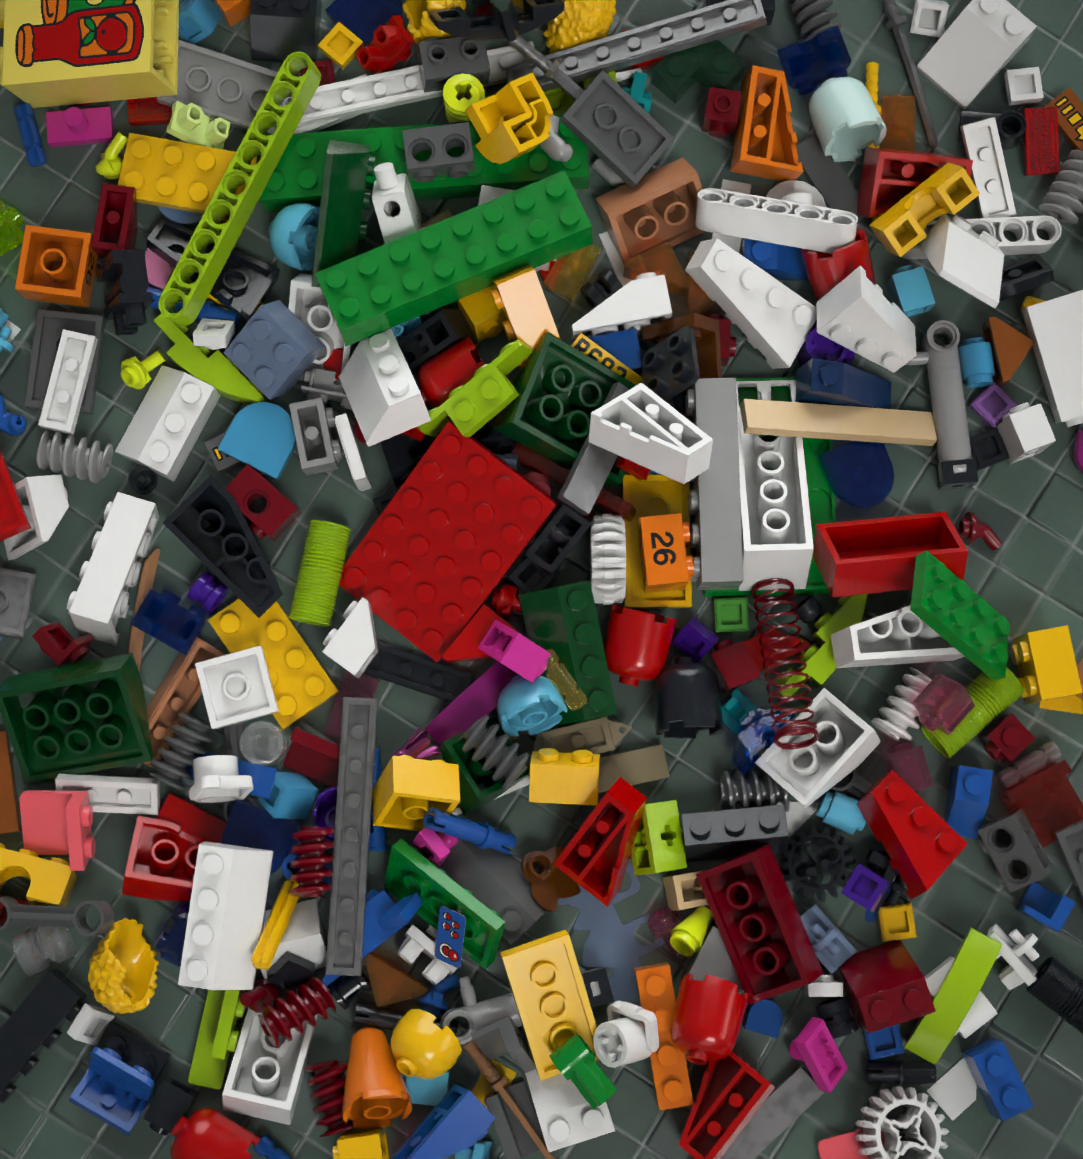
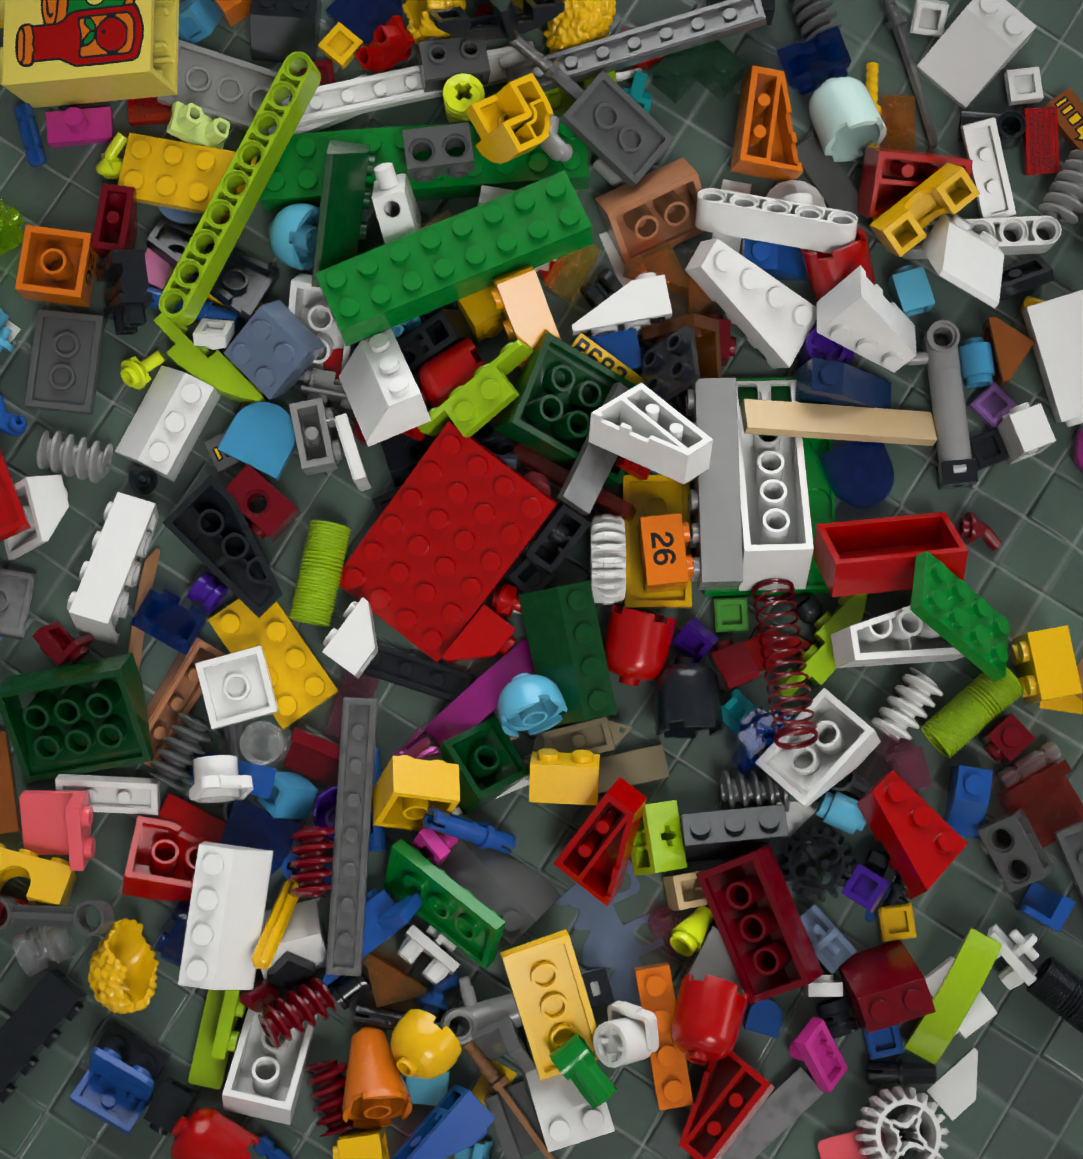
white plate [38,329,98,435] -> none
white plate [67,1003,114,1046] -> none
blue sticker [435,906,466,968] -> none
dark grey piece [456,714,530,791] -> none
dark pink brick [478,620,551,683] -> none
reddish brown plate [521,846,581,913] -> none
clear yellow axle [545,649,588,711] -> none
dark red bracket [702,87,742,138] -> none
clear pink brick [913,673,975,735] -> none
blue brick [962,1038,1034,1121] -> none

